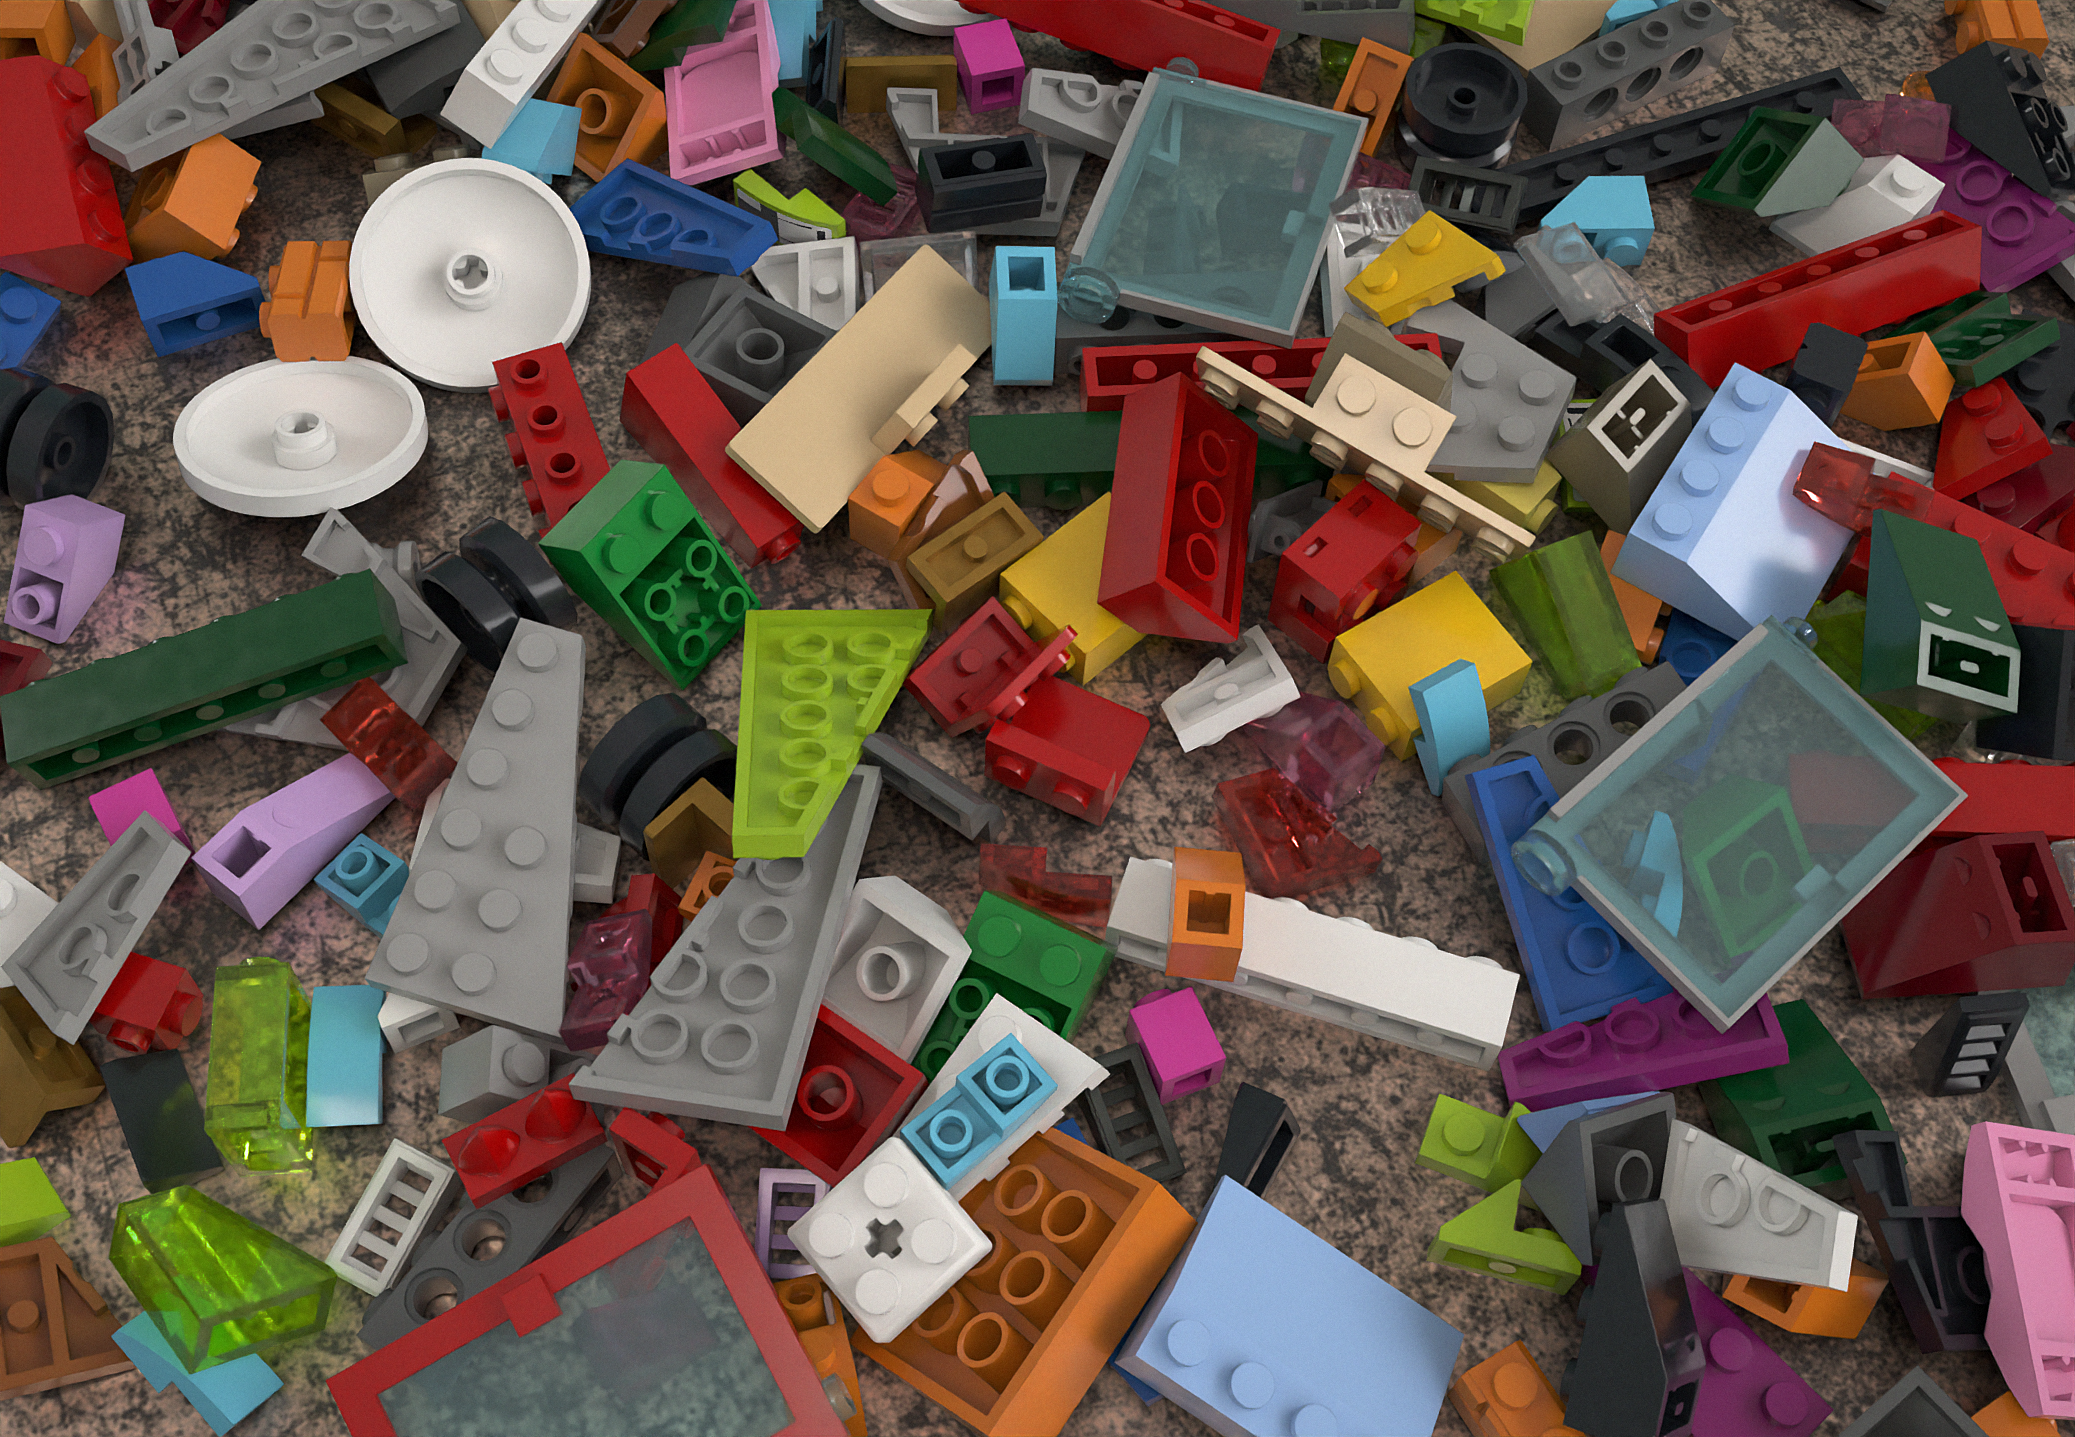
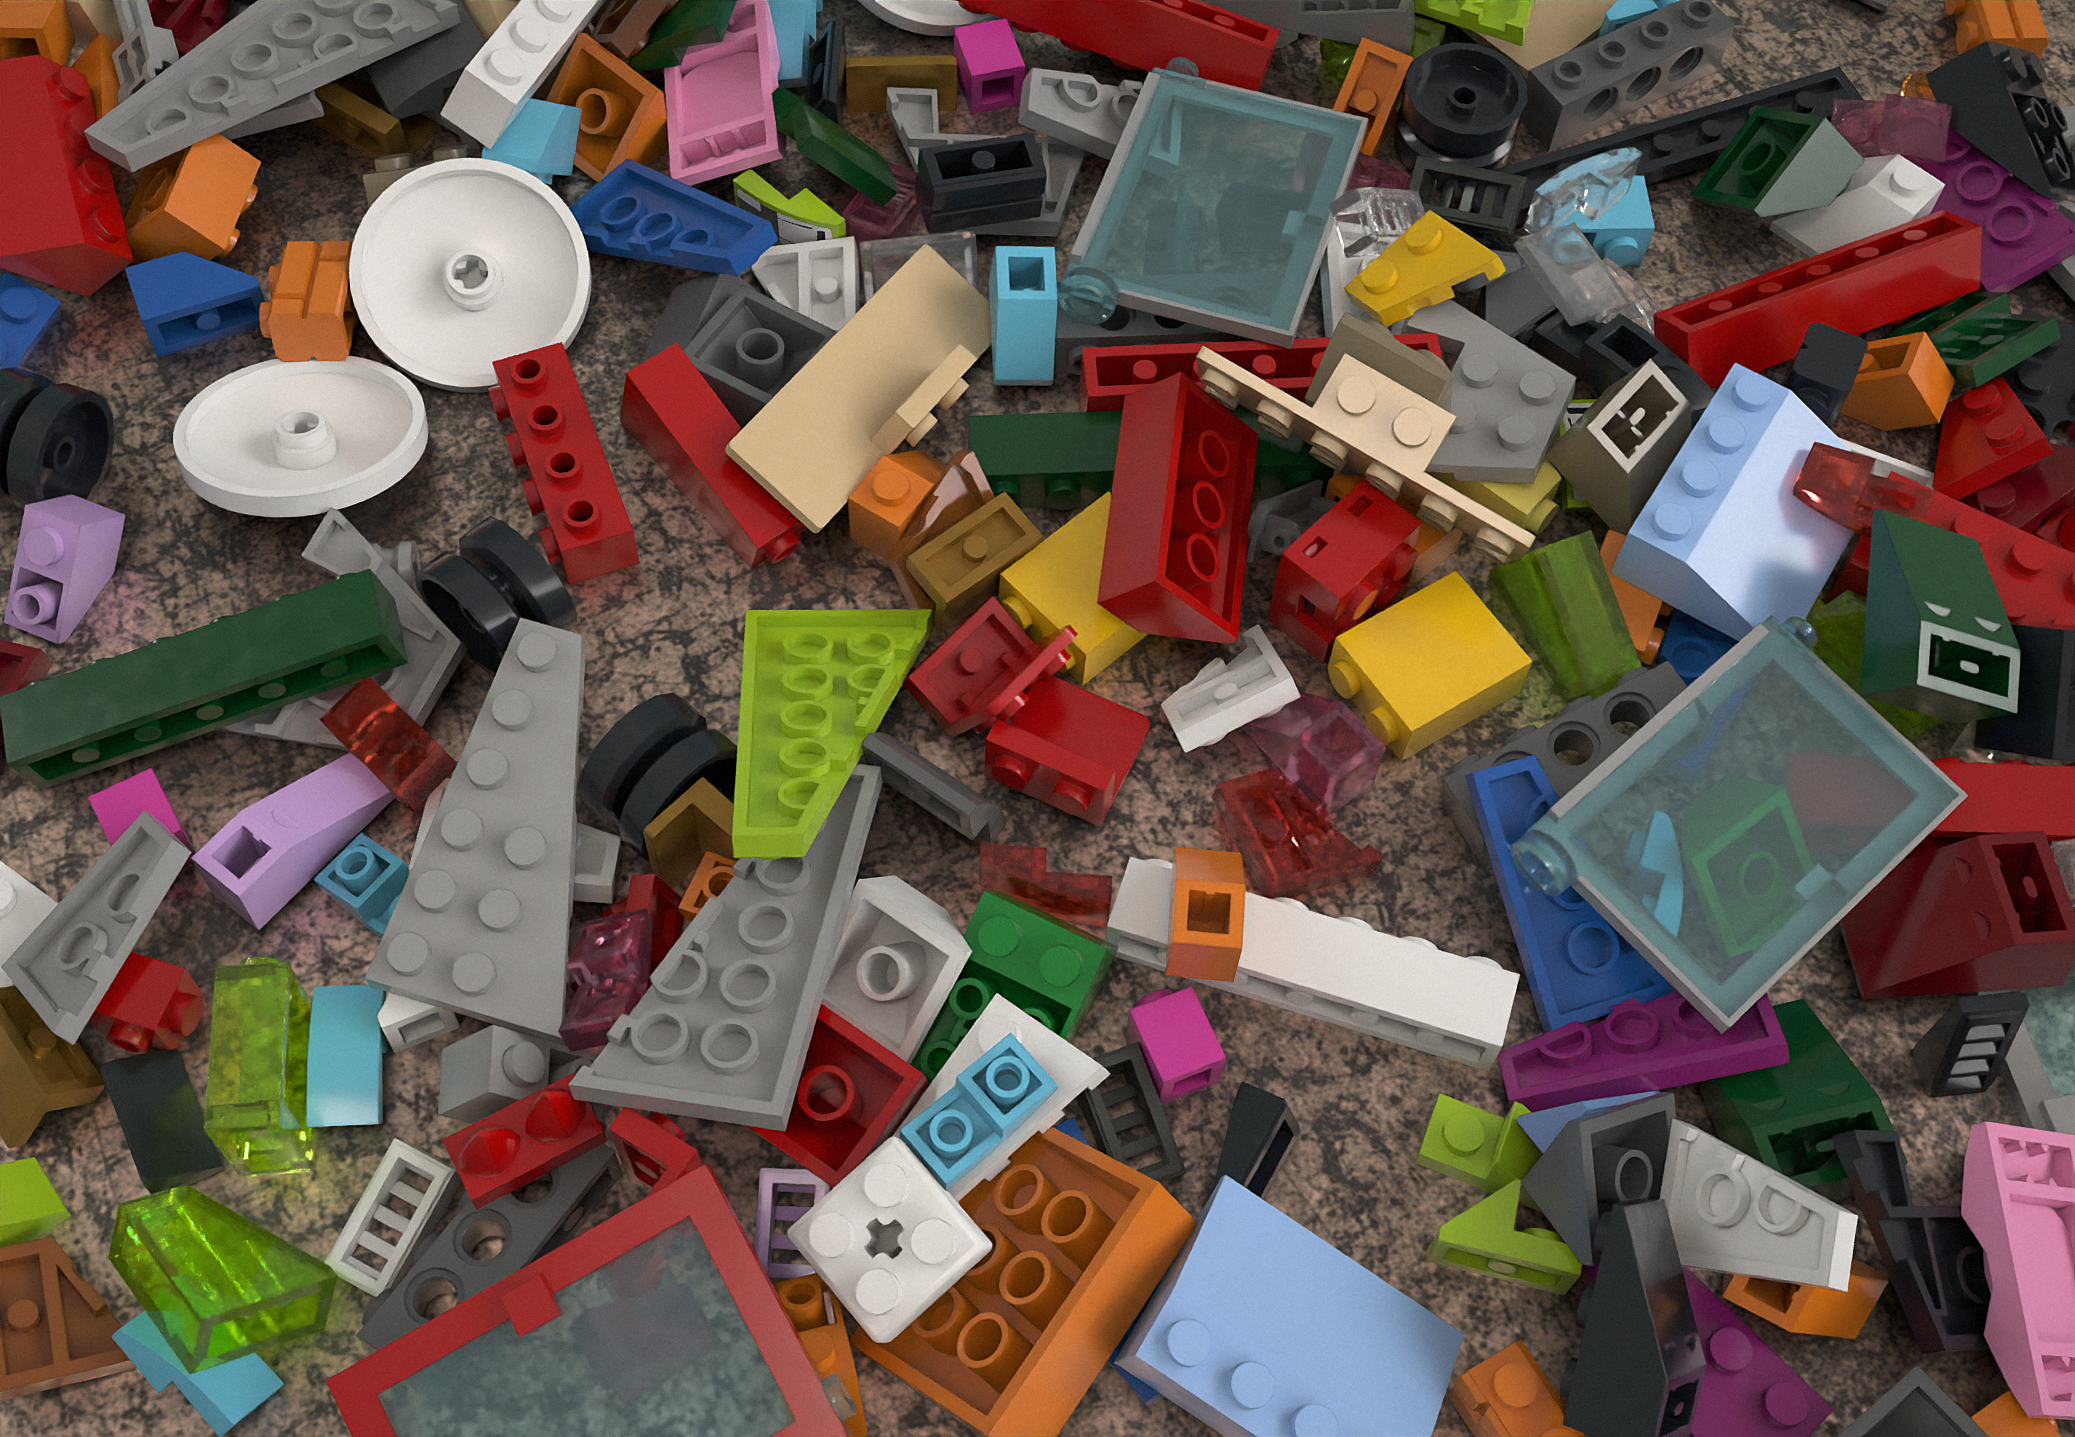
green slope [538,459,762,690] -> none
medium azure slope [1408,659,1490,796] -> none
none -> clear slope [1523,147,1642,241]

